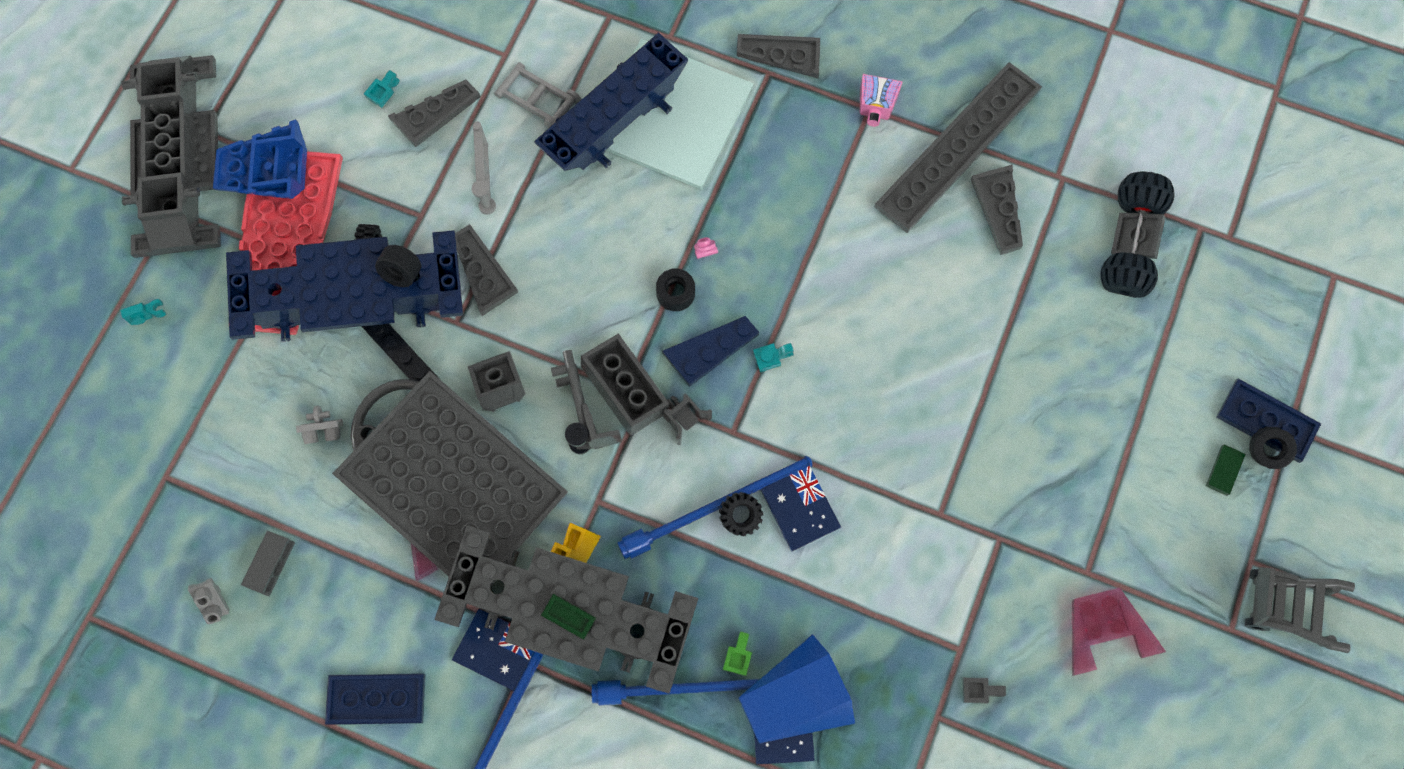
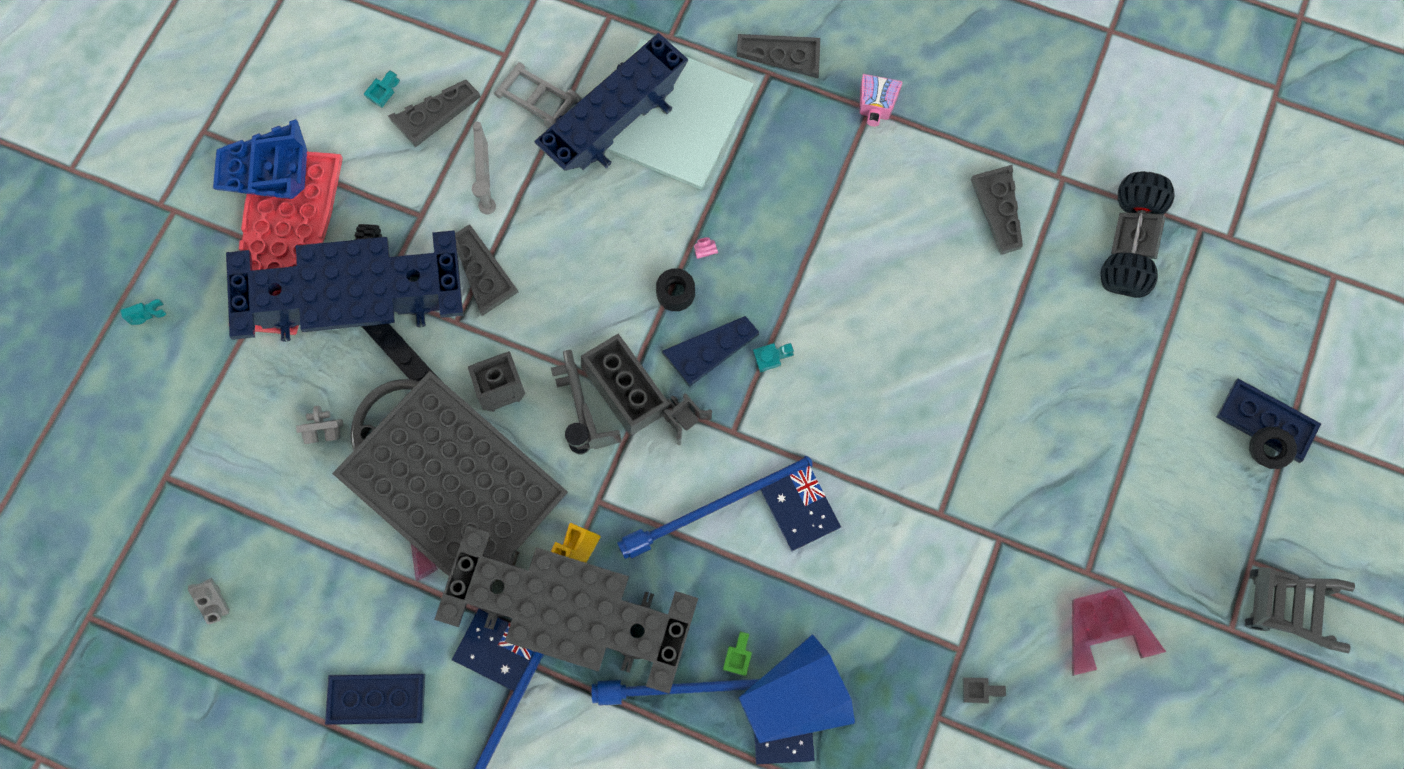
dark grey piece [121,55,221,258] -> none
dark grey piece [241,530,295,597] -> none
black tyre [375,245,421,287] -> none
dark green tile [541,594,596,640] -> none
black tyre [719,492,764,536] -> none
dark grey plate [874,62,1042,233] -> none
dark green tile [1206,444,1246,496] -> none

